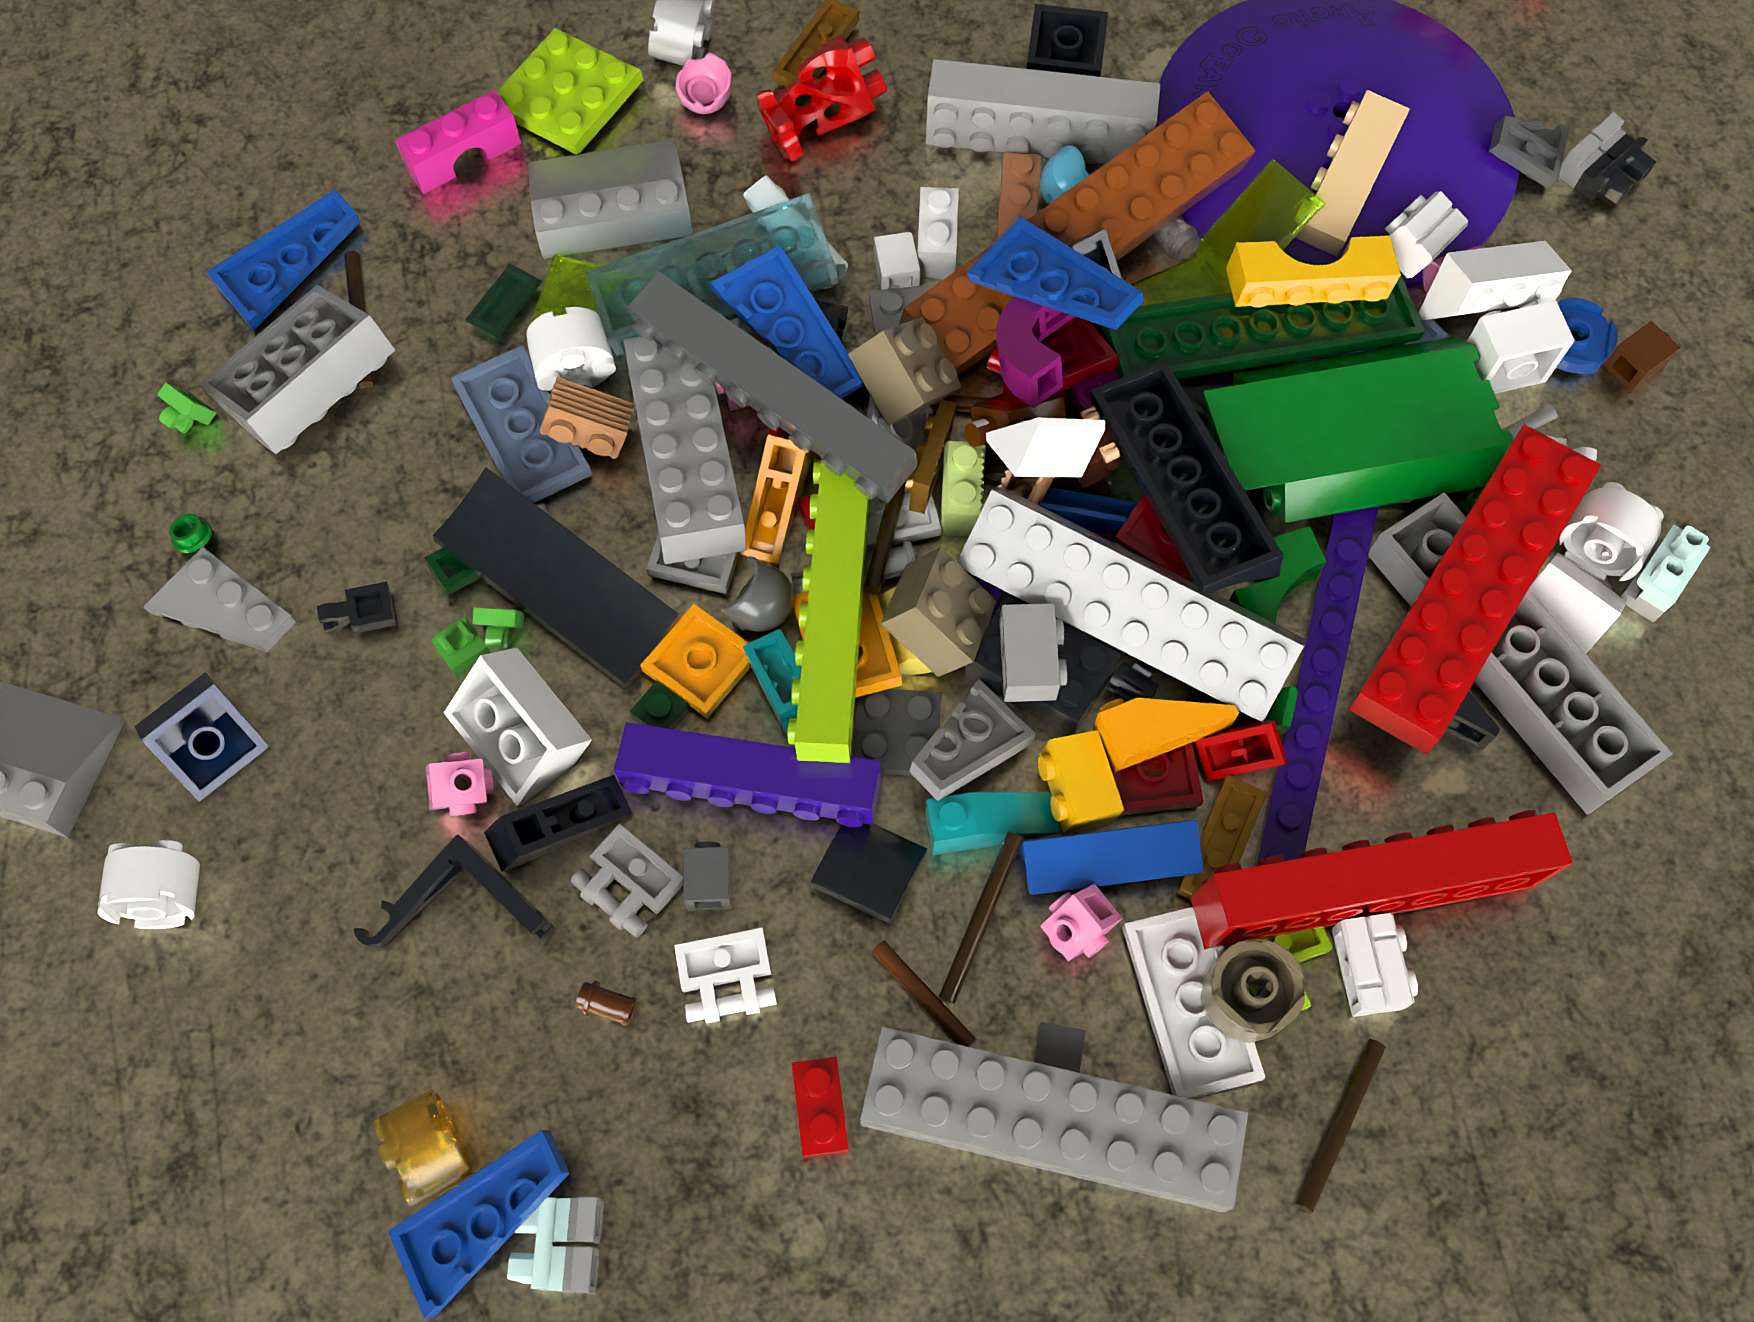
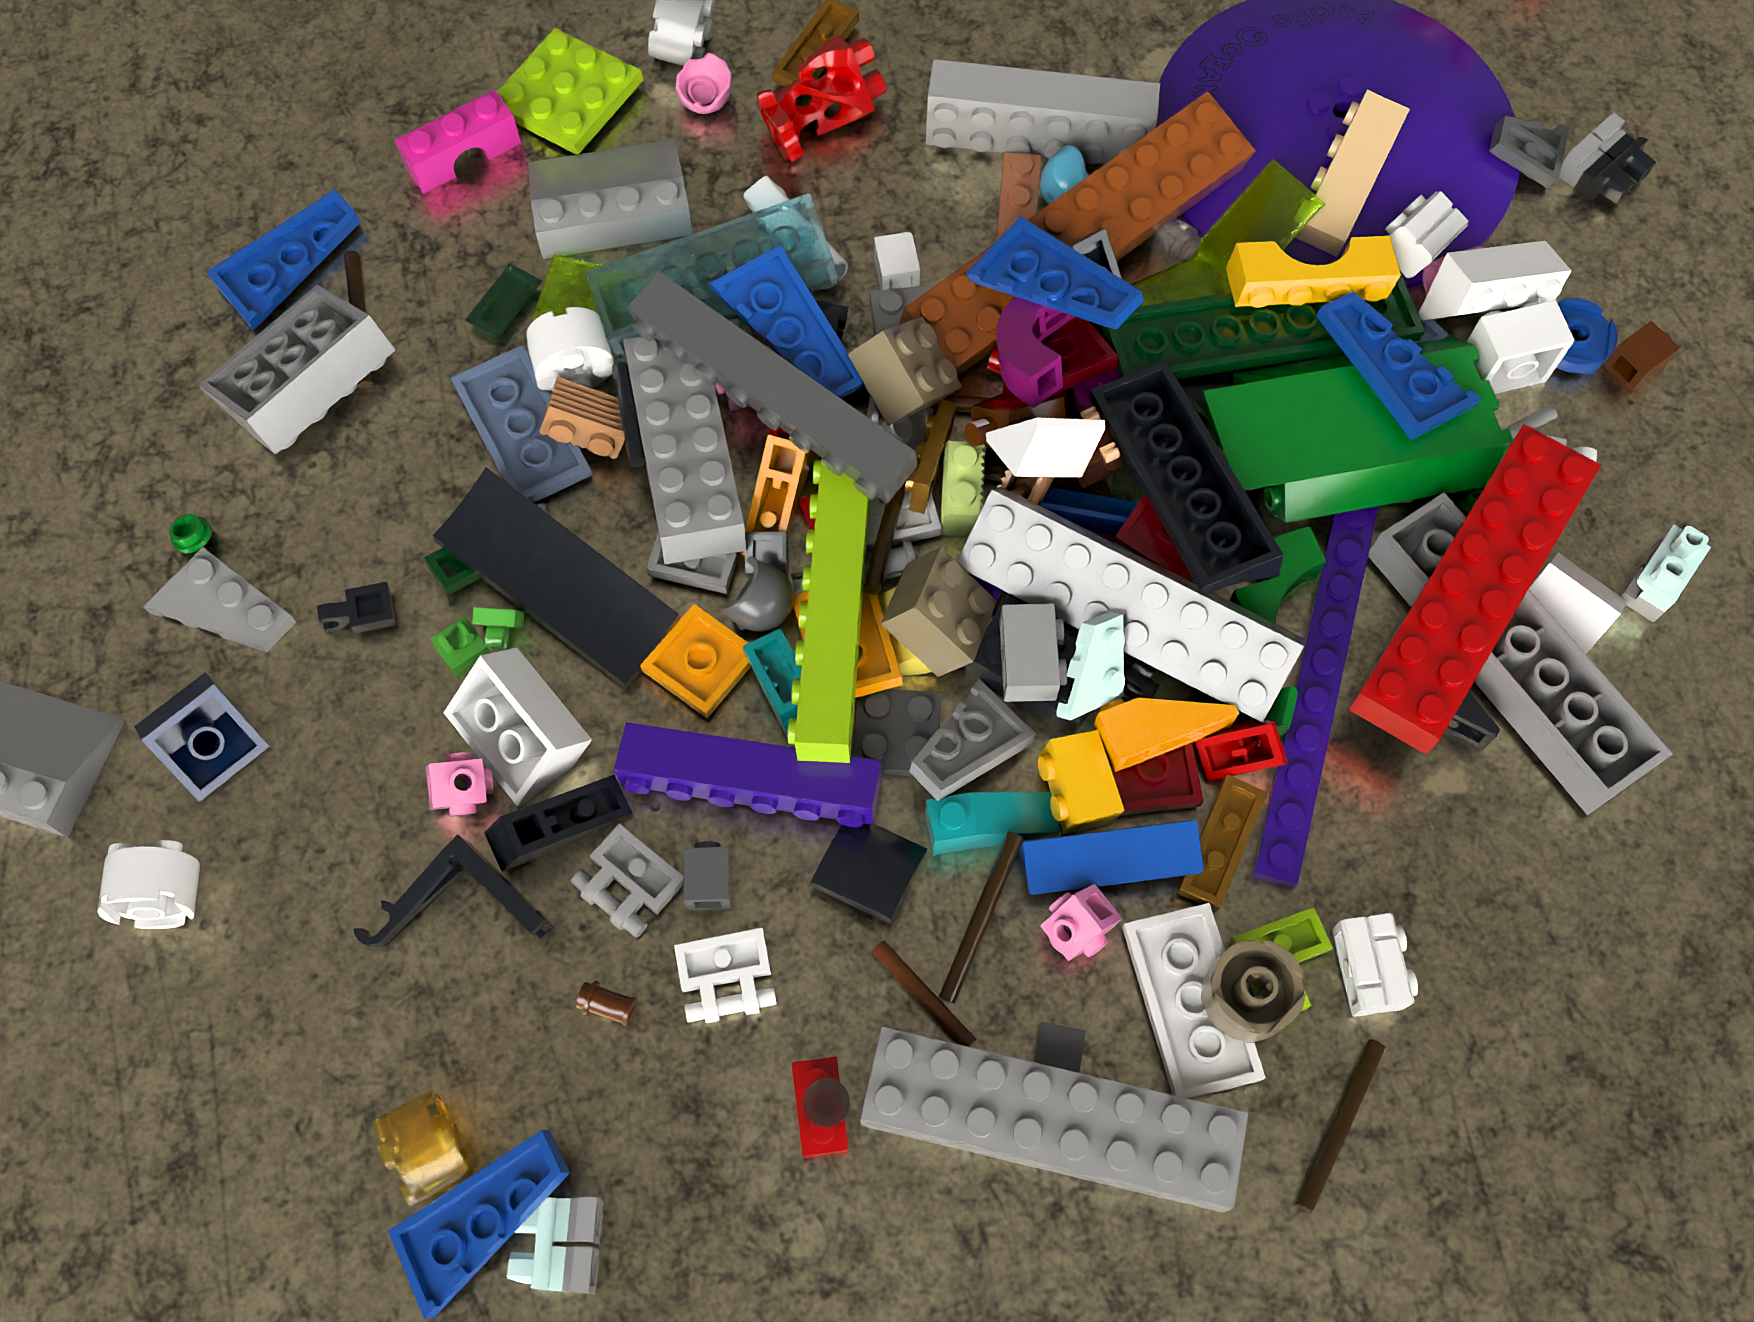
bright green tile [157,382,217,434] -> none
dark green plate [630,680,691,729] -> none
white brick [917,187,959,279] -> none
black brick [1026,4,1108,77] -> none
red brick [1190,810,1573,950] -> none
white brick [1559,482,1664,581] -> none
none -> black bar [612,361,646,467]
none -> tile [745,531,788,573]
none -> clear smoke tile [803,1078,850,1128]
none -> light aqua wing [1057,611,1125,720]
none -> blue wing [1316,291,1482,441]

